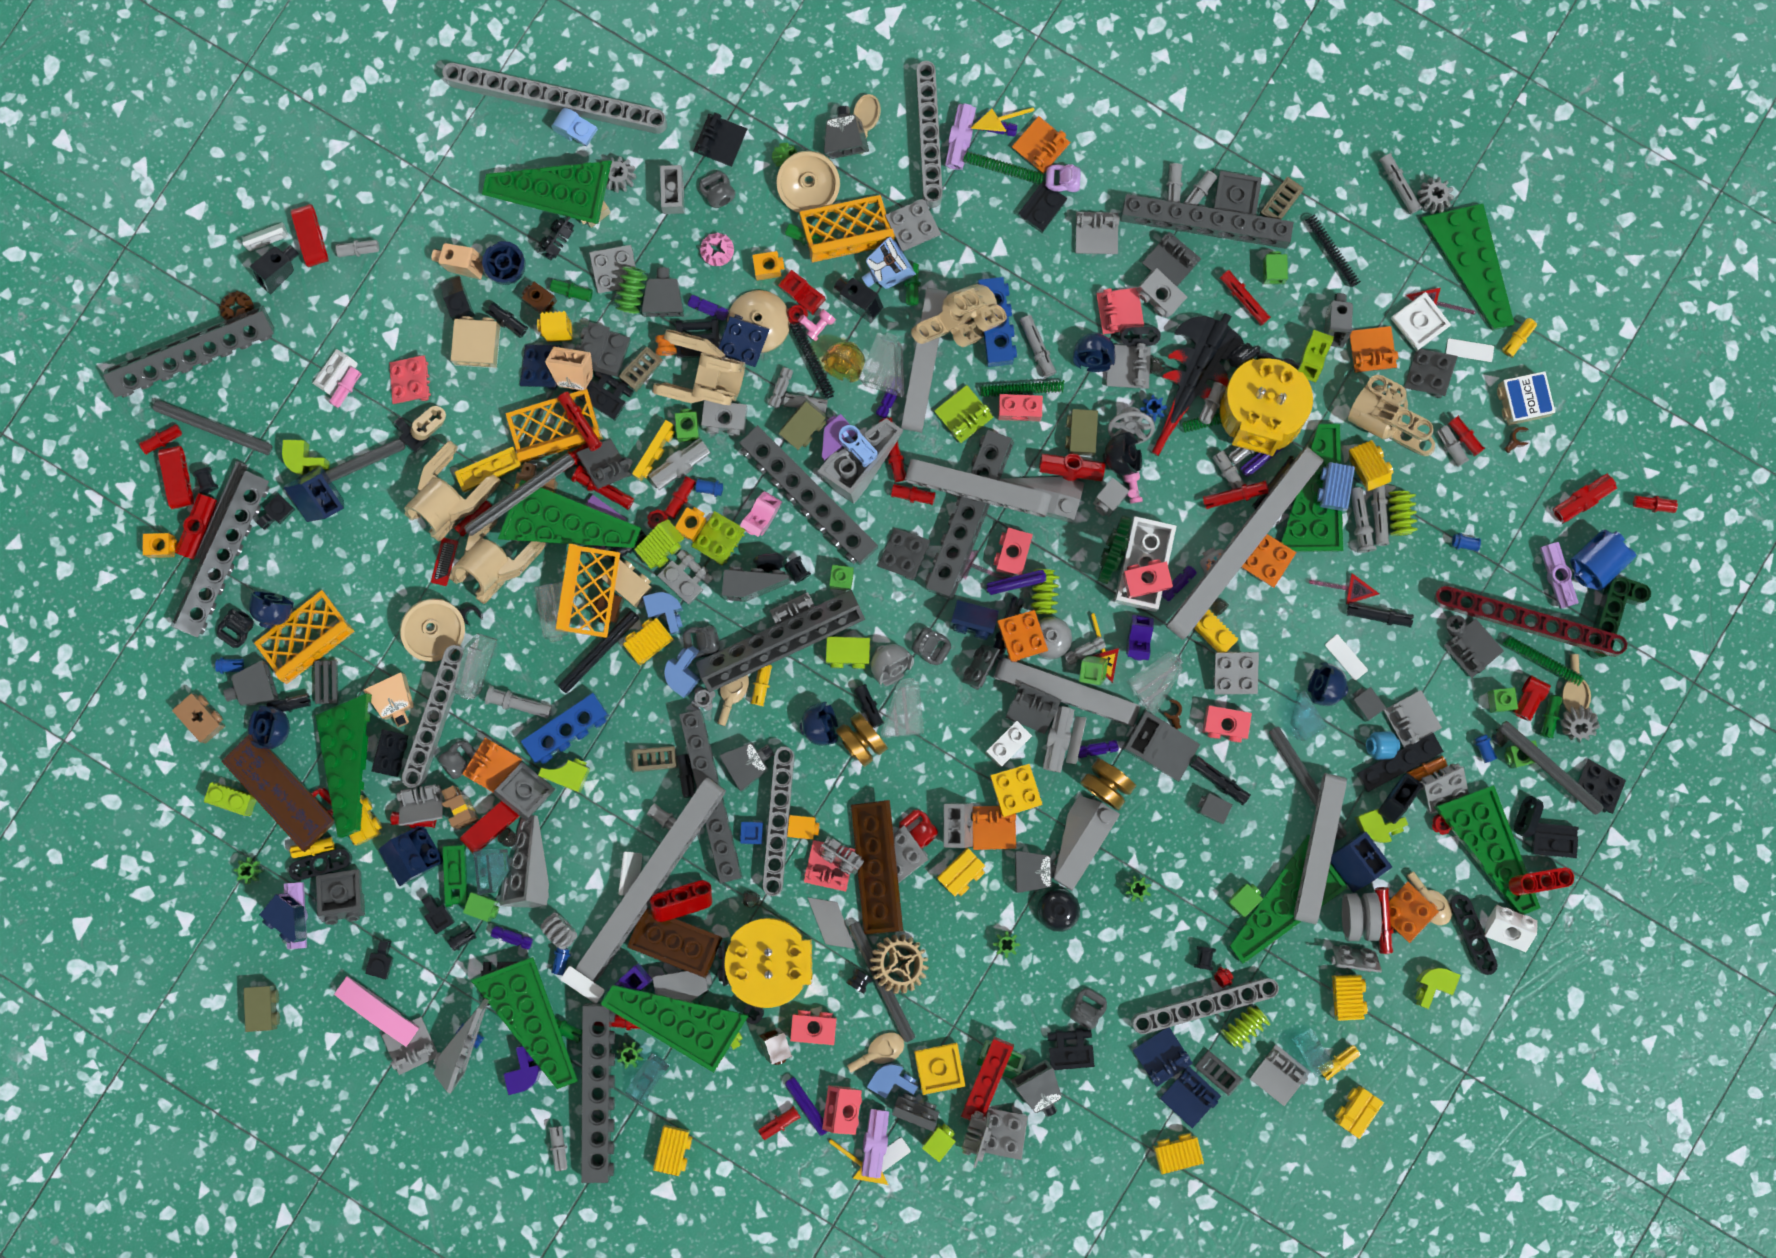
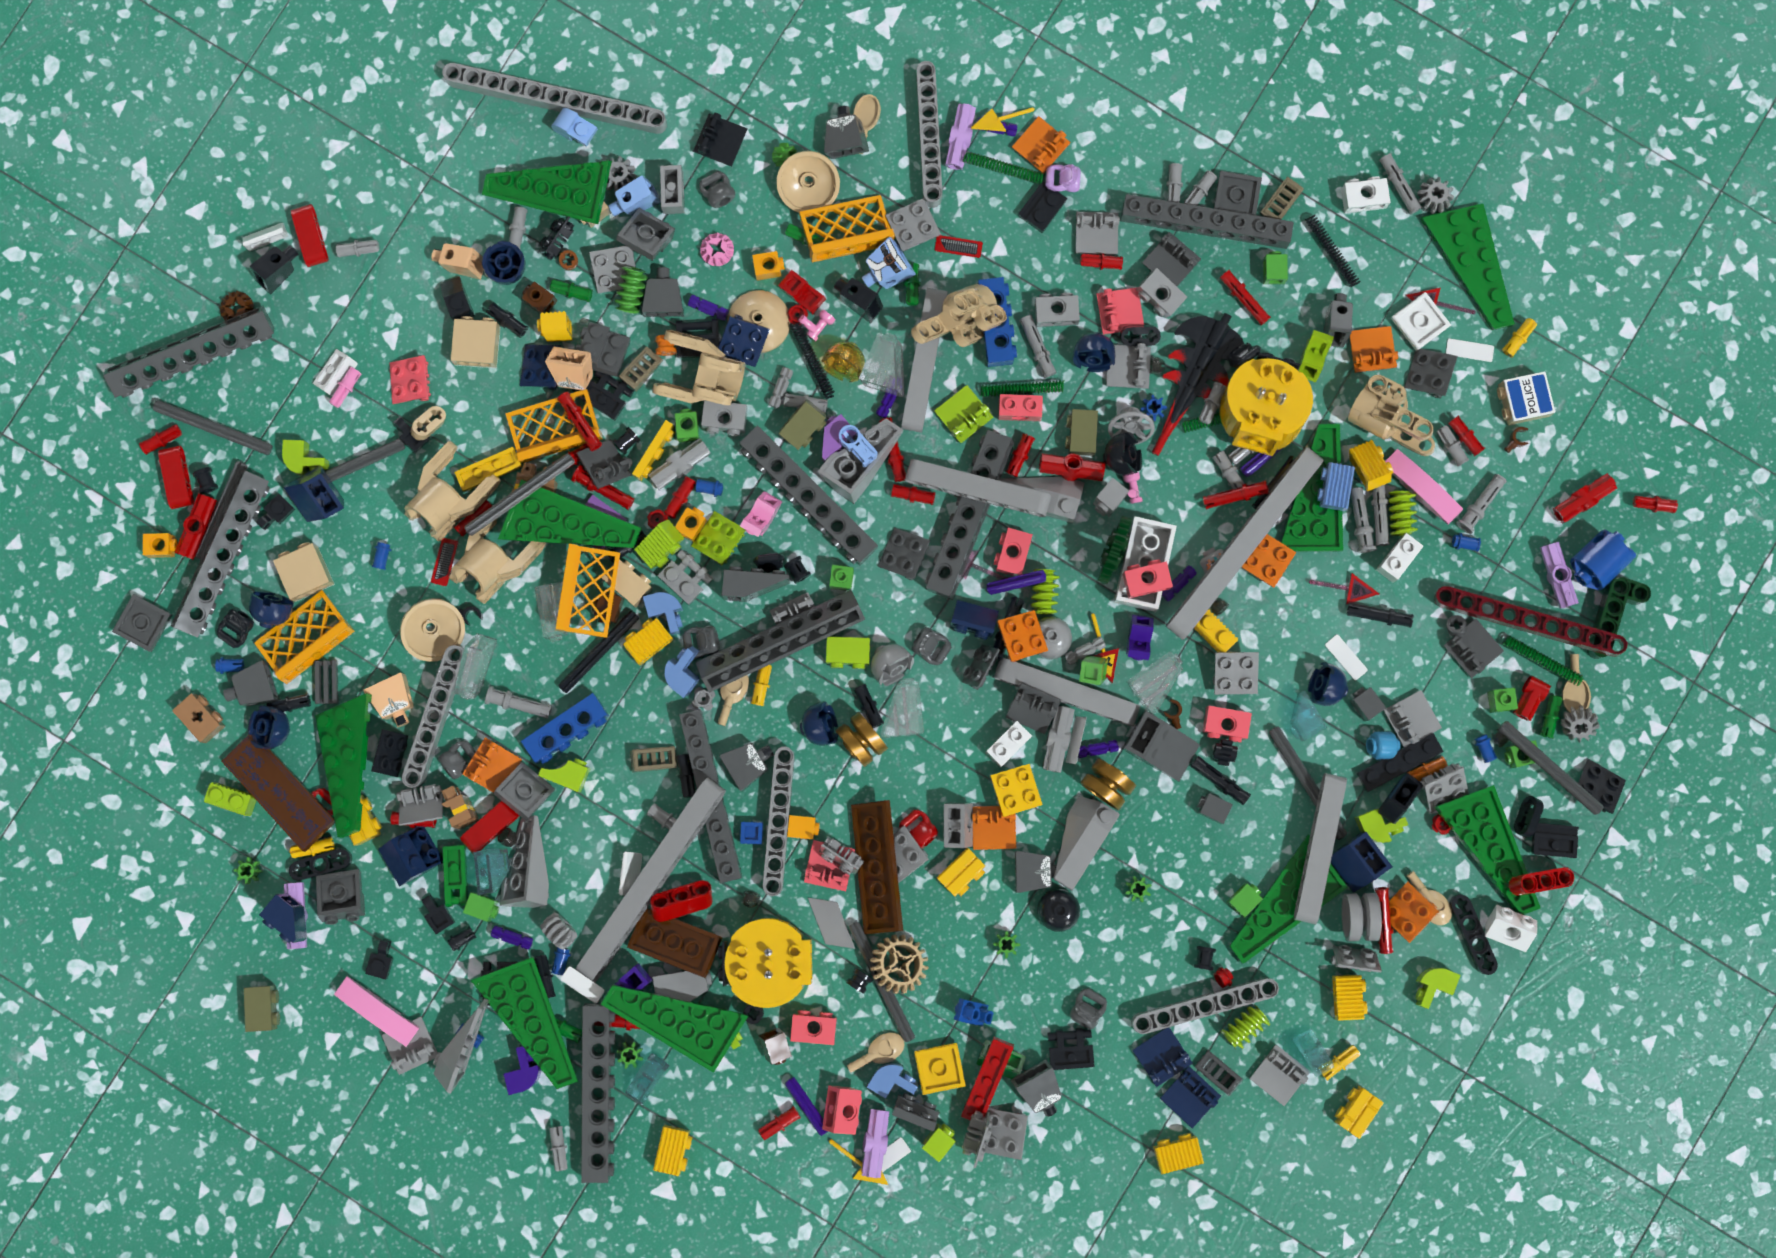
none -> dark grey plate [112,594,173,652]
none -> tan piece [273,542,335,602]
none -> blue pin [372,542,392,570]
none -> light grey pin [509,207,528,249]
none -> black axle [534,955,556,998]
none -> dark orange bush [559,250,578,270]
none -> light blue torso [608,175,661,216]
none -> black bush [612,427,641,455]
none -> dark grey plate [616,208,675,261]
none -> sticker [935,235,983,258]
none -> blue hips [954,998,994,1026]
none -> red pin [1005,433,1035,477]
none -> light grey brick [1035,293,1080,327]
none -> red axle [1080,253,1123,270]
none -> black gear [1213,739,1238,766]
none -> white brick [1341,176,1391,214]
none -> white brick [1376,533,1423,583]
none -> bright pink slope [1385,449,1463,524]
none -> light grey pin [1456,474,1507,534]

